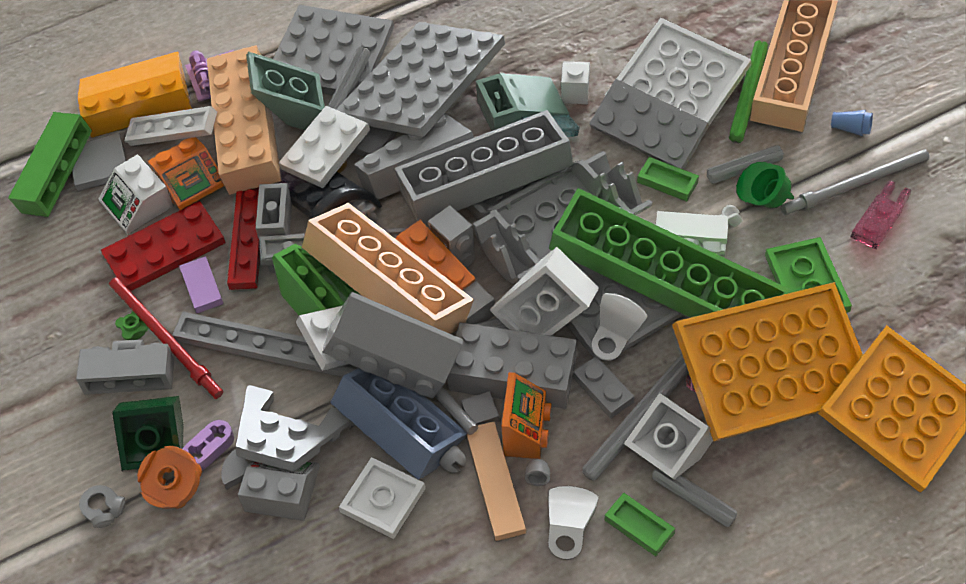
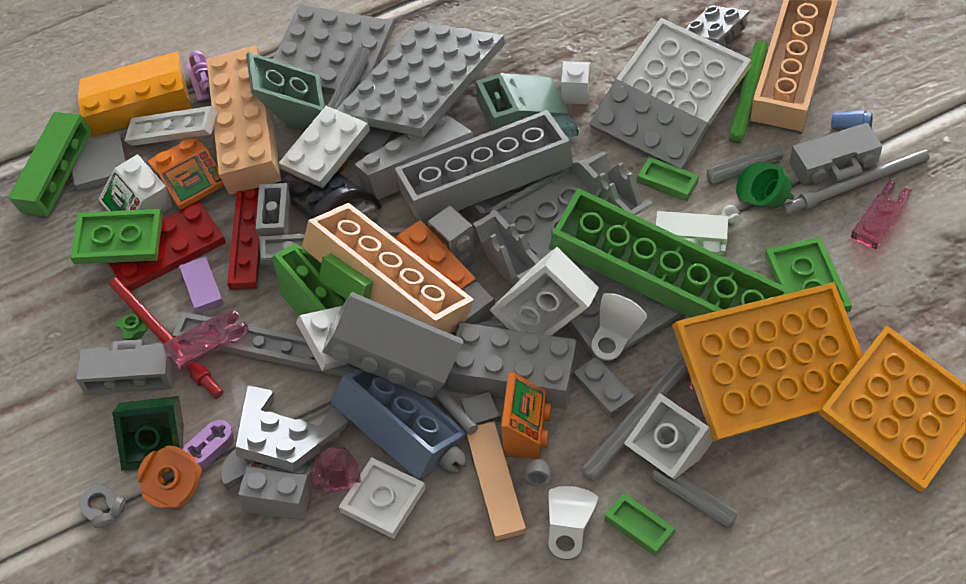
none -> bright green plate [70,209,163,264]
none -> clear pink hinge [163,310,249,371]
none -> clear pink piece [312,447,362,492]
none -> bright green tile [319,253,373,300]
none -> light grey hinge [686,5,750,47]
none -> light grey piece [789,123,883,185]

